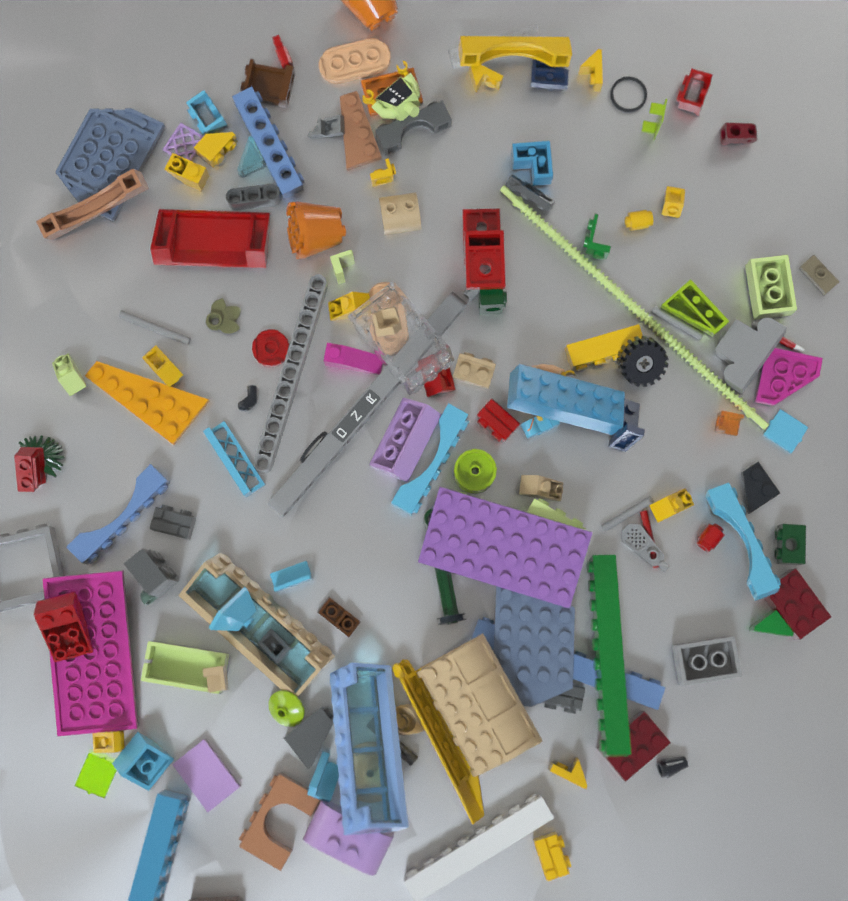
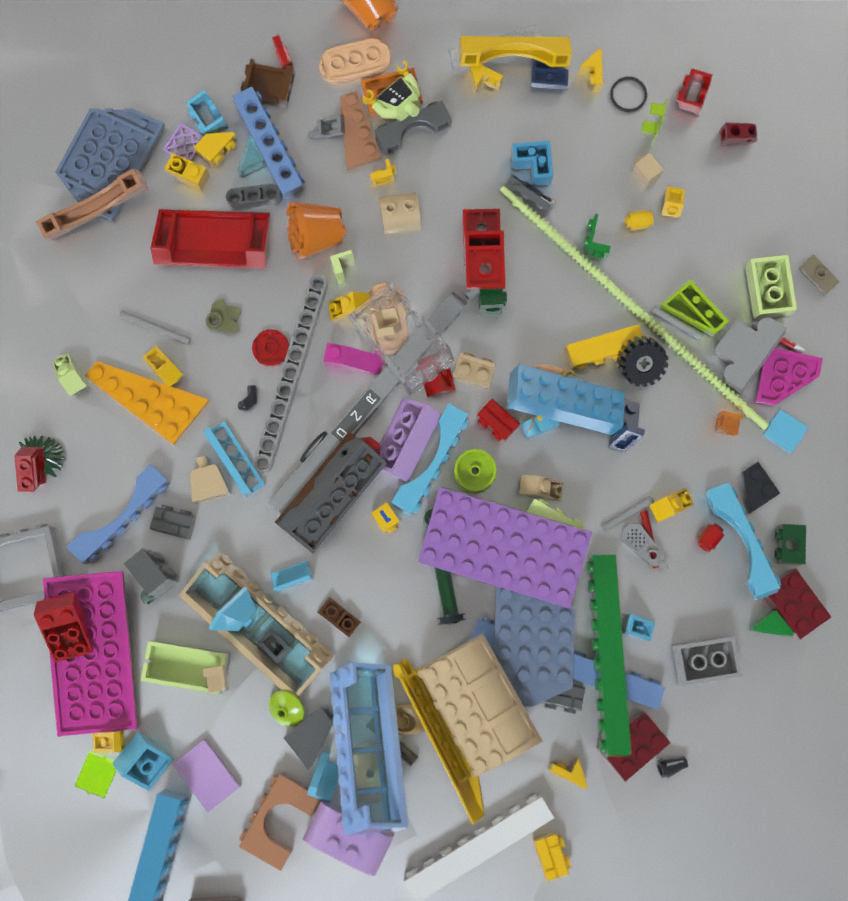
none -> tan torso [190,456,231,504]
none -> dark grey piece [274,432,387,554]
none -> yellow brick [371,502,400,534]
none -> medium azure slope [622,614,655,641]
none -> tan brick [632,153,664,187]

